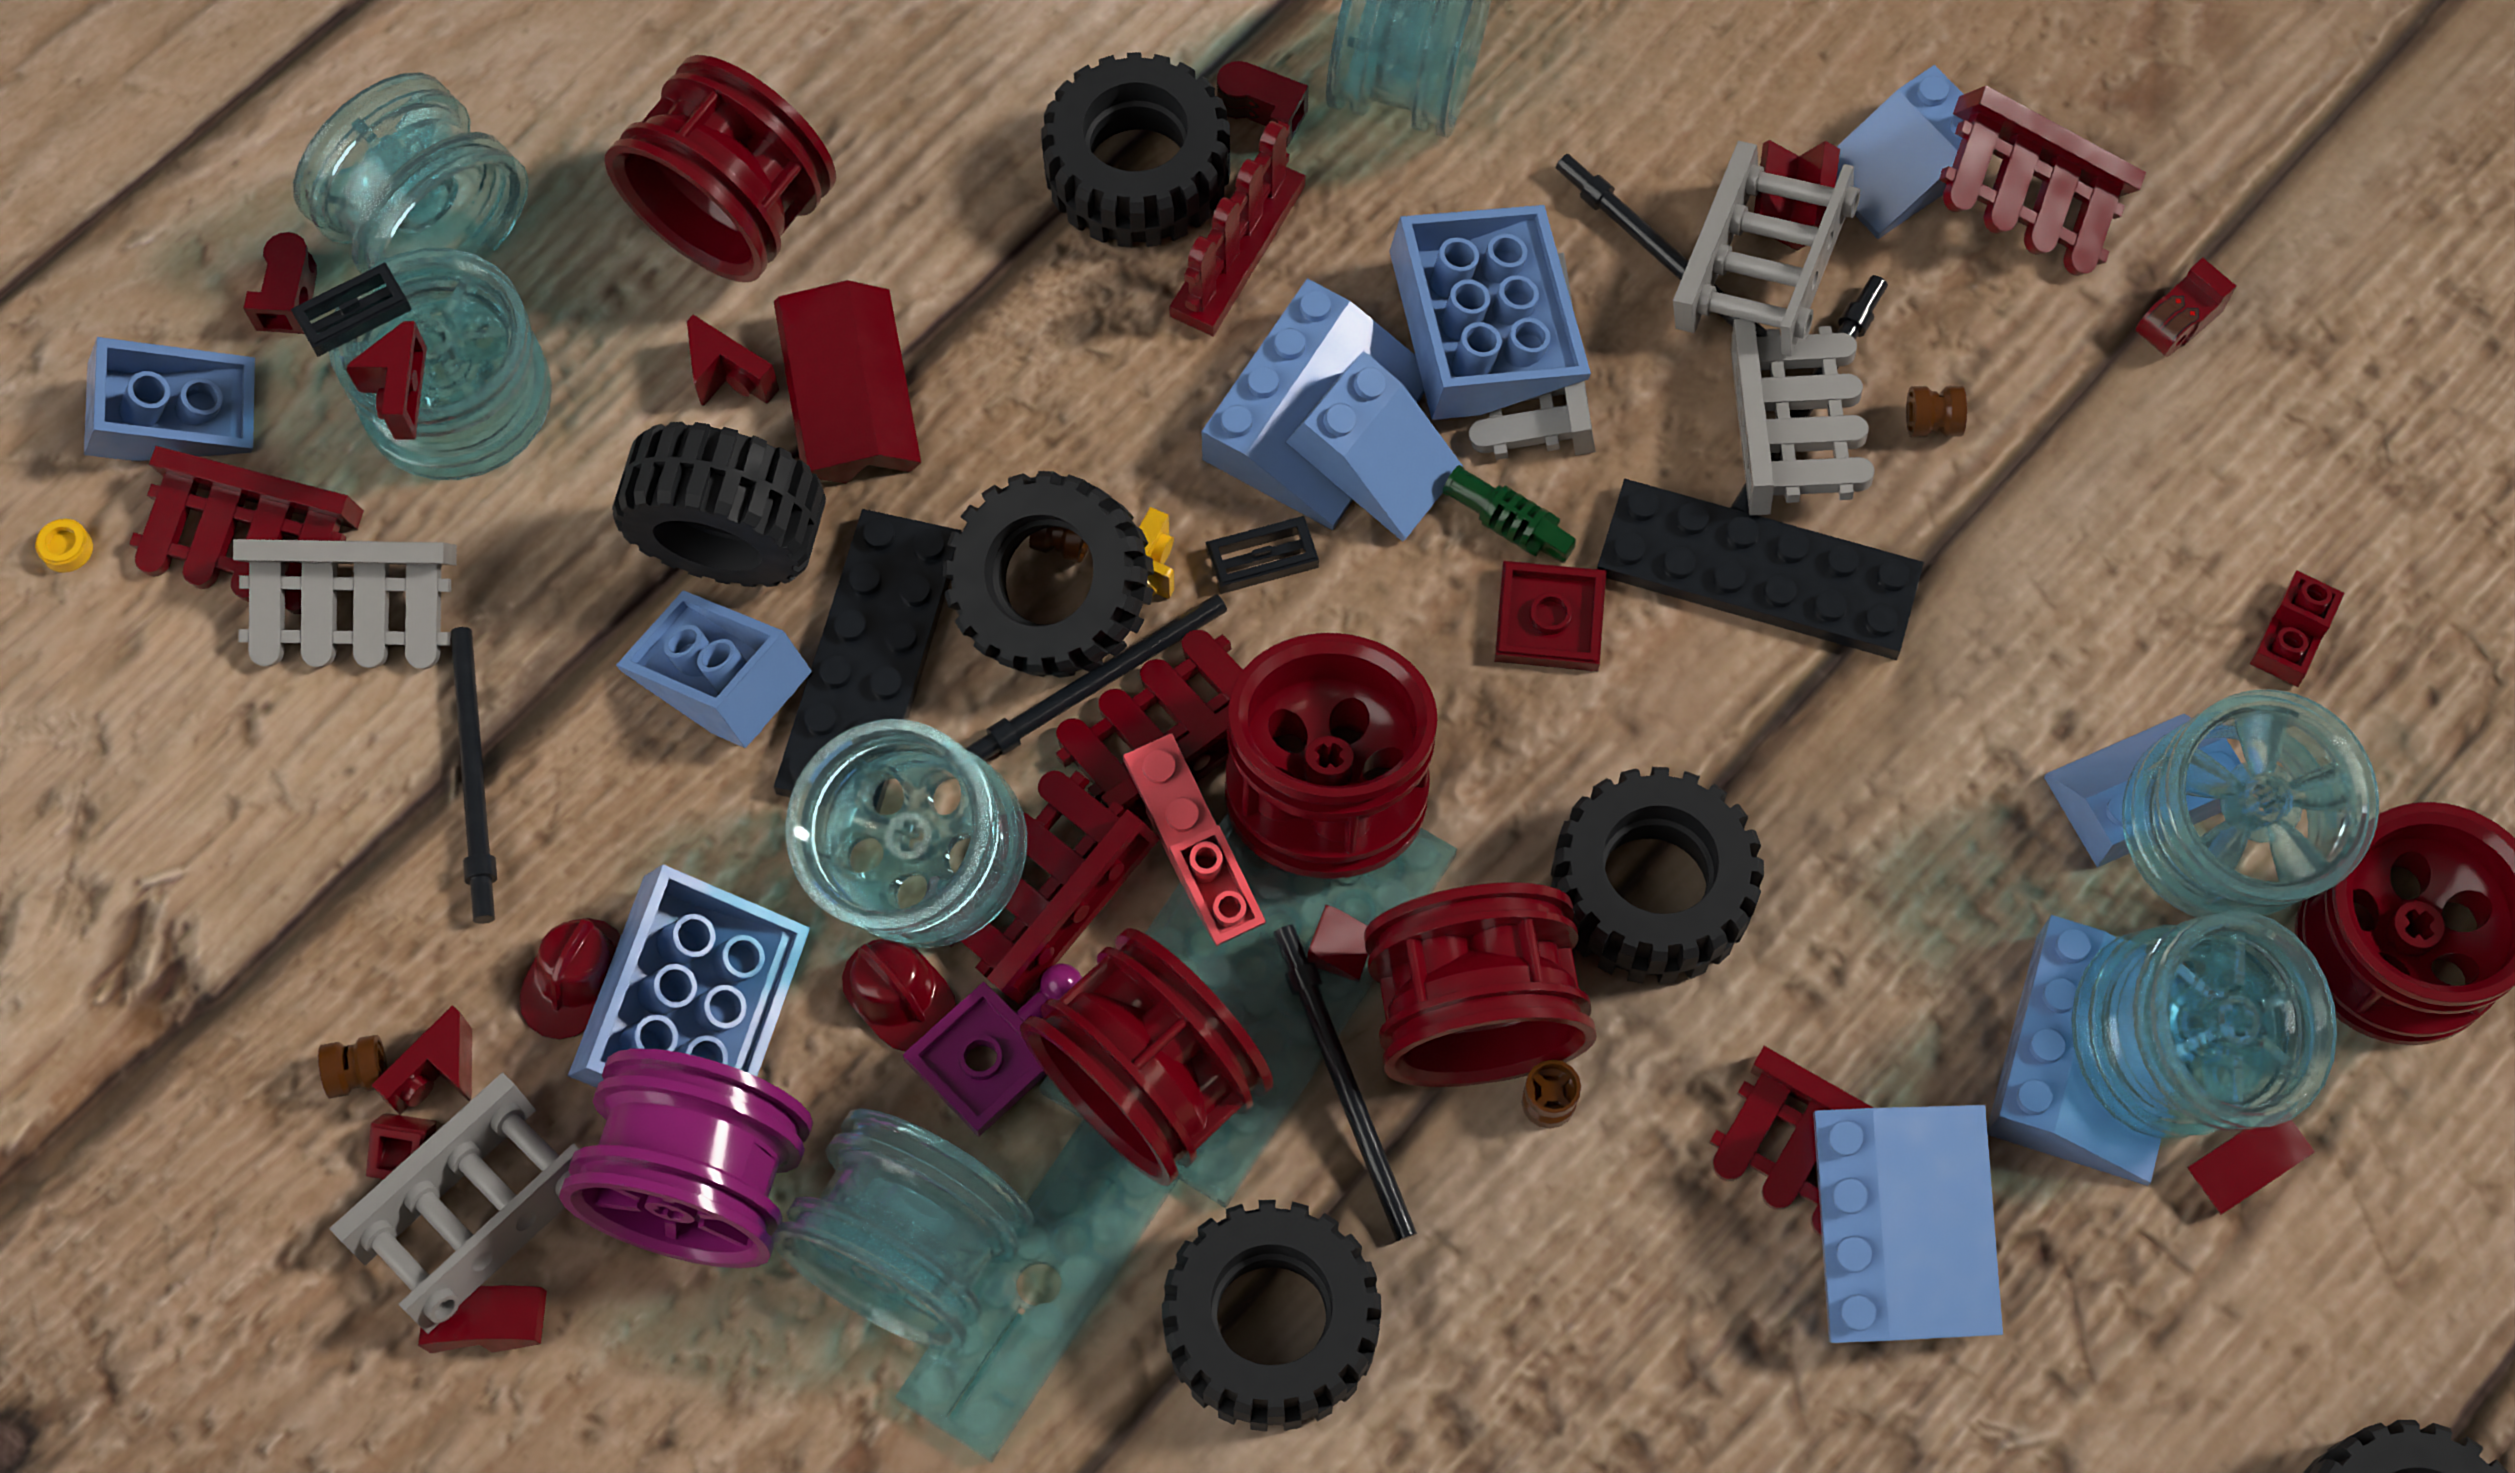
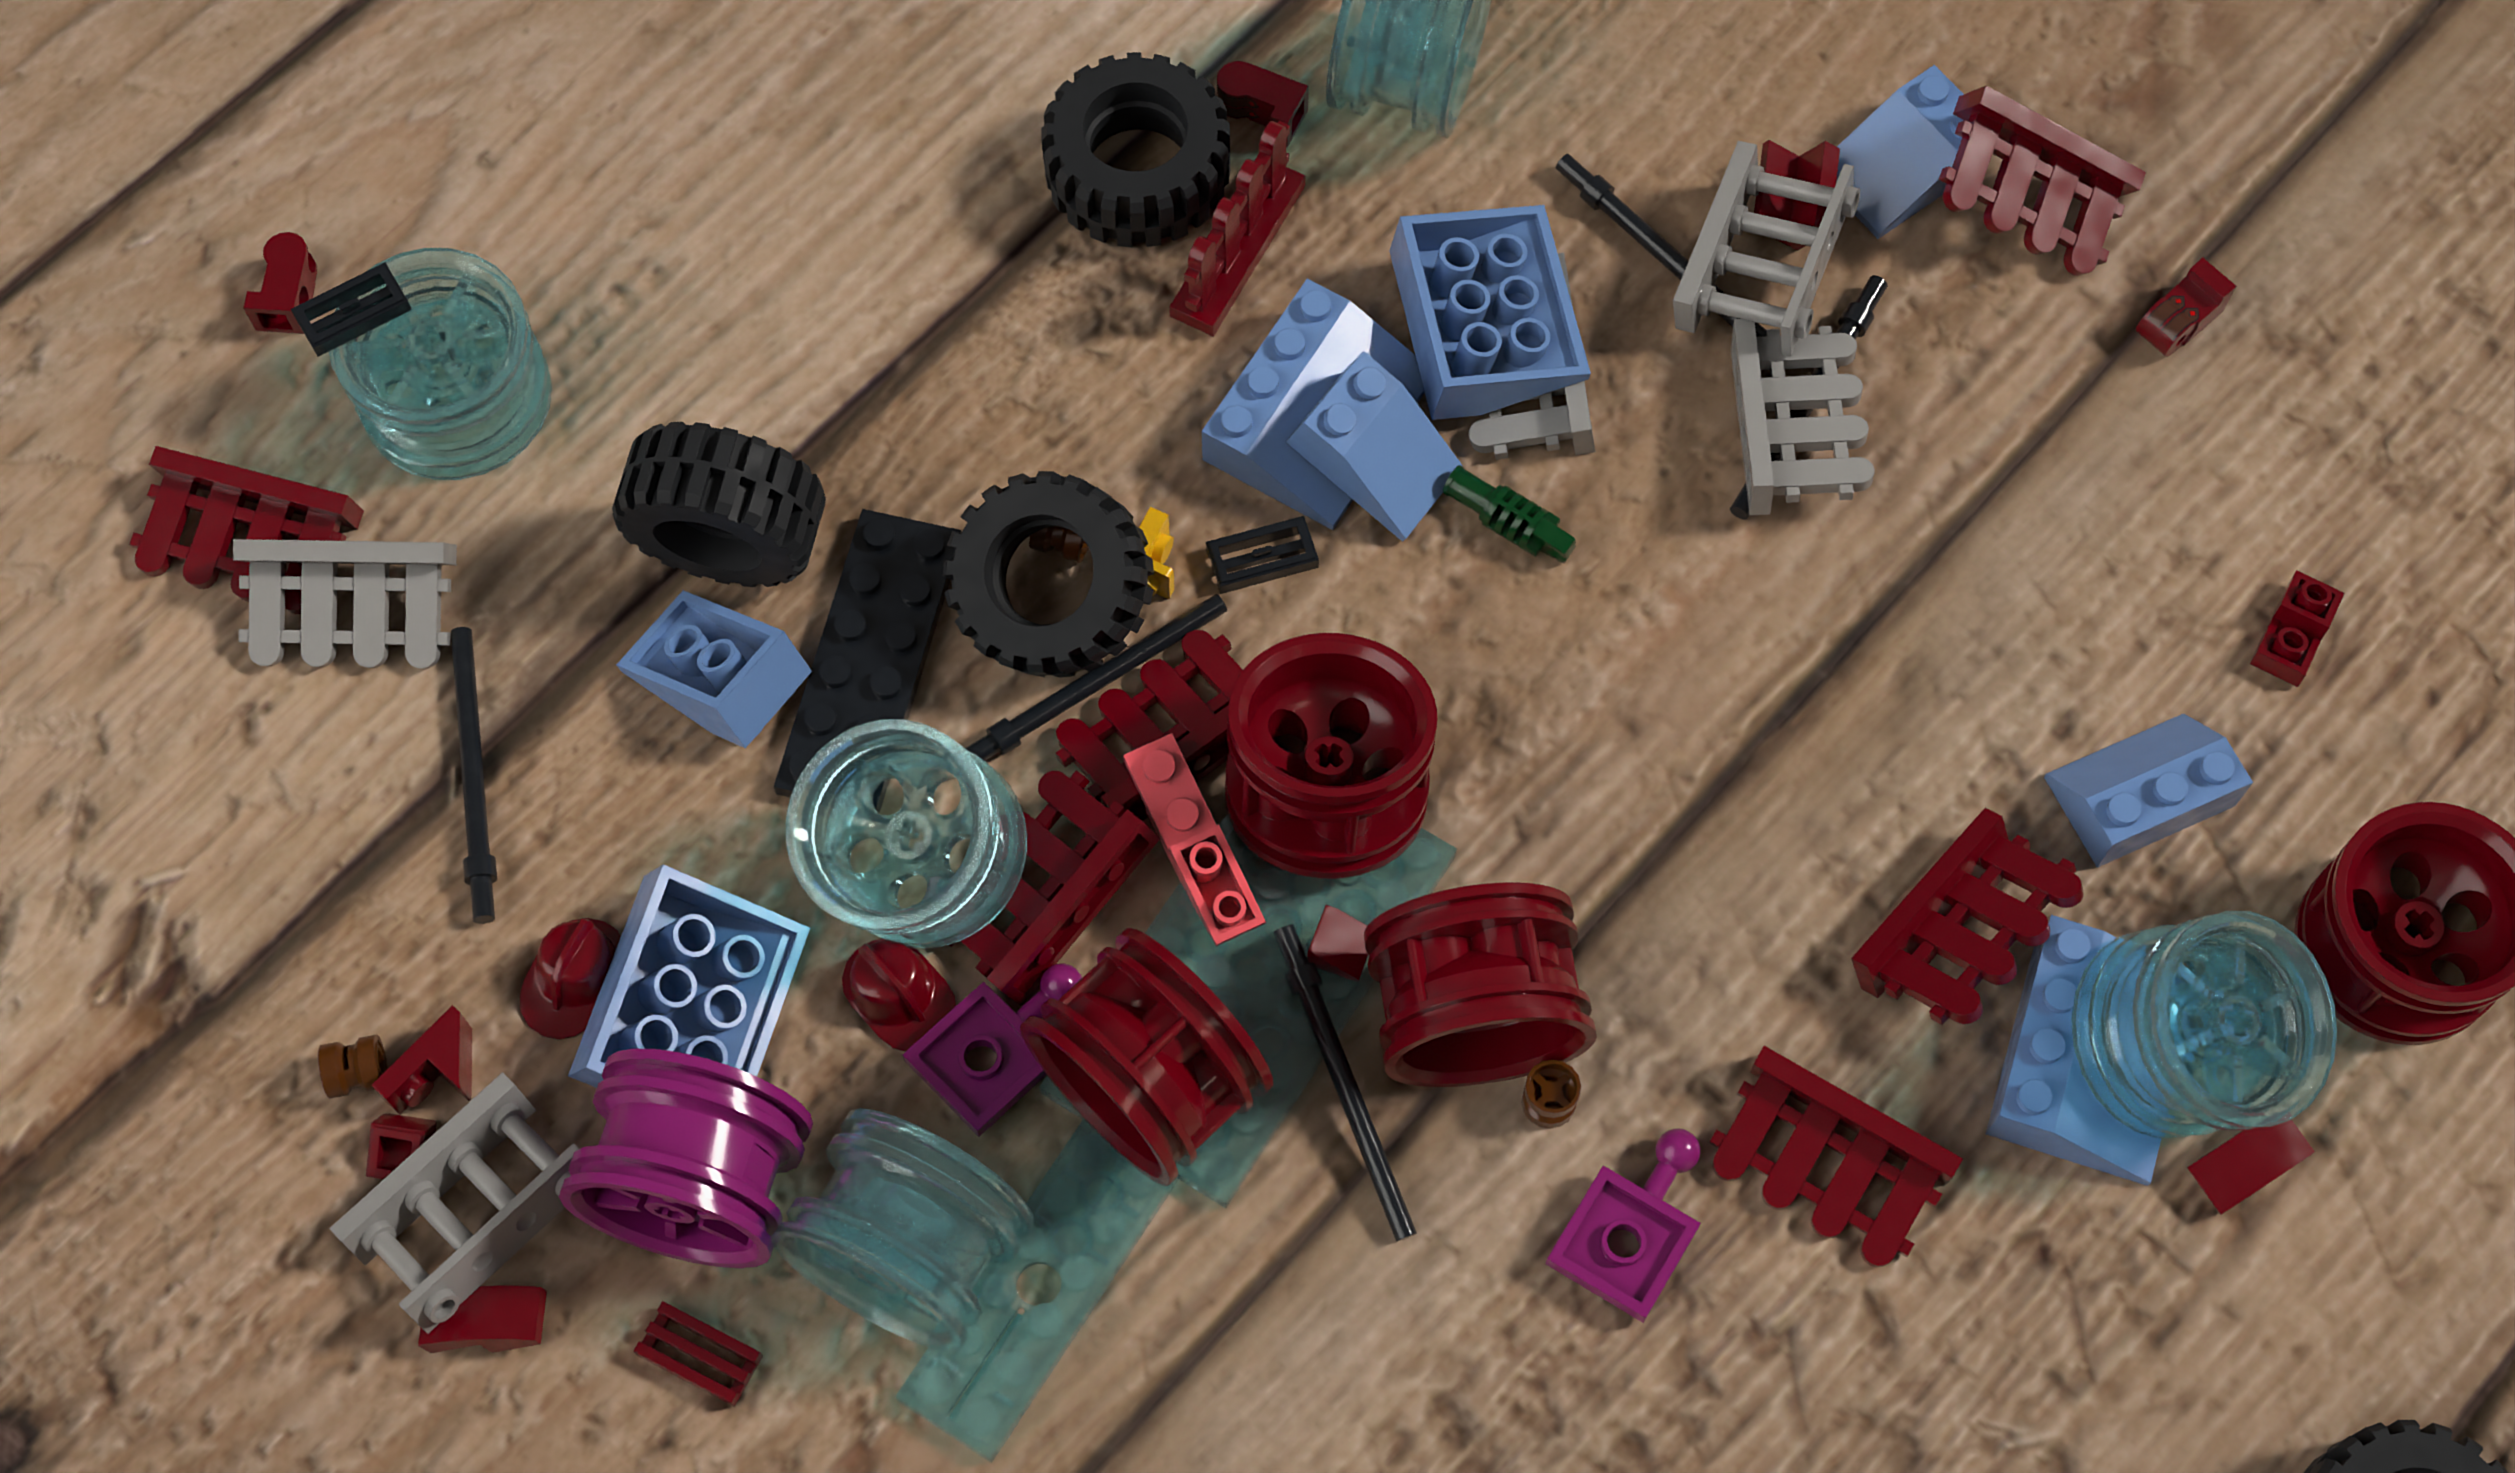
yellow tile [35,518,93,573] -> none
medium blue slope [84,337,255,461] -> none
clear light blue wheel [293,72,529,302] -> none
dark red slope [346,321,427,440] -> none
dark red wheel [605,55,836,283] -> none
dark red slope [687,314,779,406] -> none
dark red slope [773,280,922,484] -> none
black tyre [1162,1199,1382,1432] -> none
dark red tile [1494,561,1606,672] -> none
black tyre [1550,767,1764,985] -> none
black plate [1597,478,1924,660] -> none
medium blue slope [1813,1105,2003,1343] -> none
reddish brown wheel [1906,386,1967,437] -> none
clear light blue wheel [2122,690,2379,923] -> none
none -> dark red tile [633,1301,763,1407]
none -> magenta plate [1545,1128,1701,1323]
none -> dark red fence [1851,808,2084,1025]

